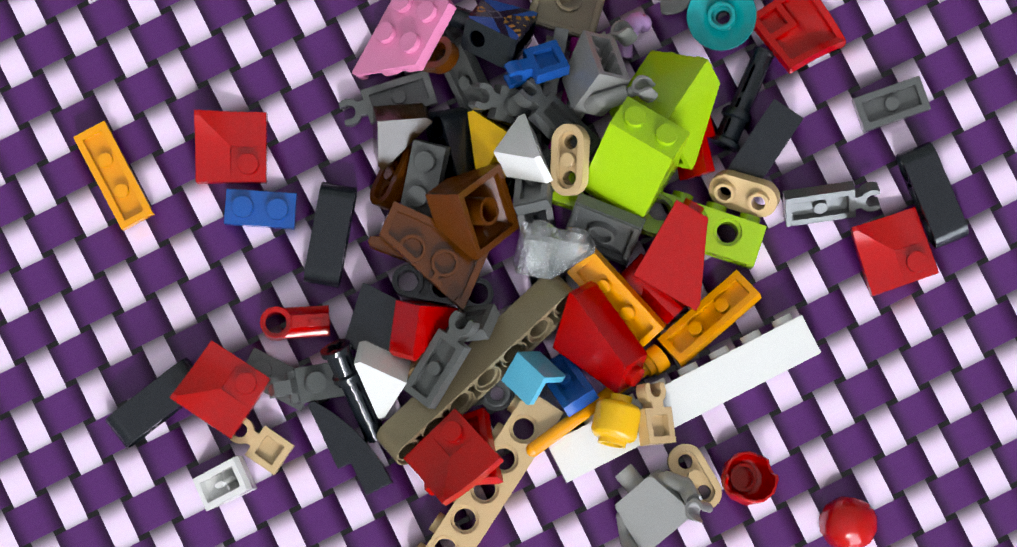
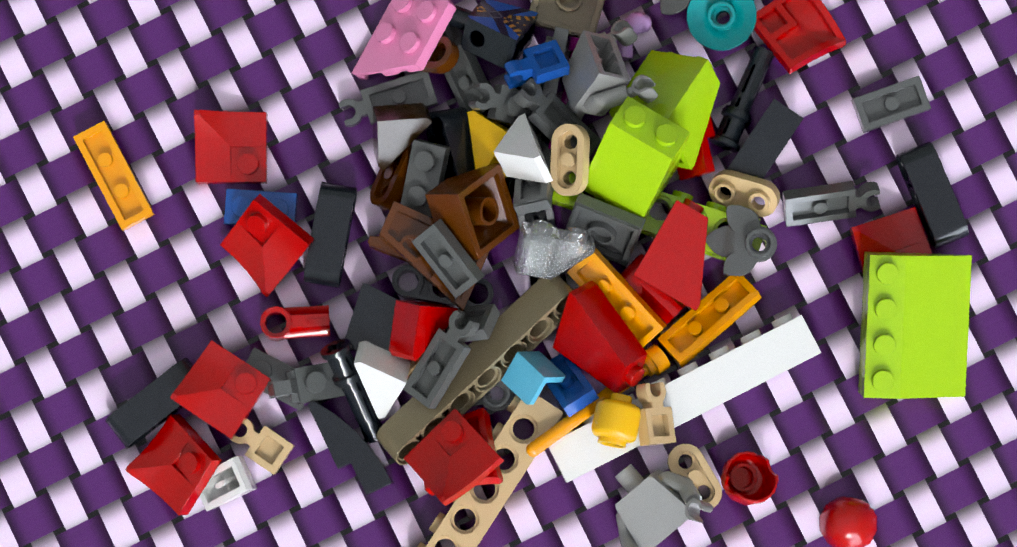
none -> red plate [125,414,222,515]
none -> red plate [220,194,314,297]
none -> dark grey plate [411,219,485,299]
none -> dark grey plate [706,205,777,276]
none -> lime slope [858,251,972,399]

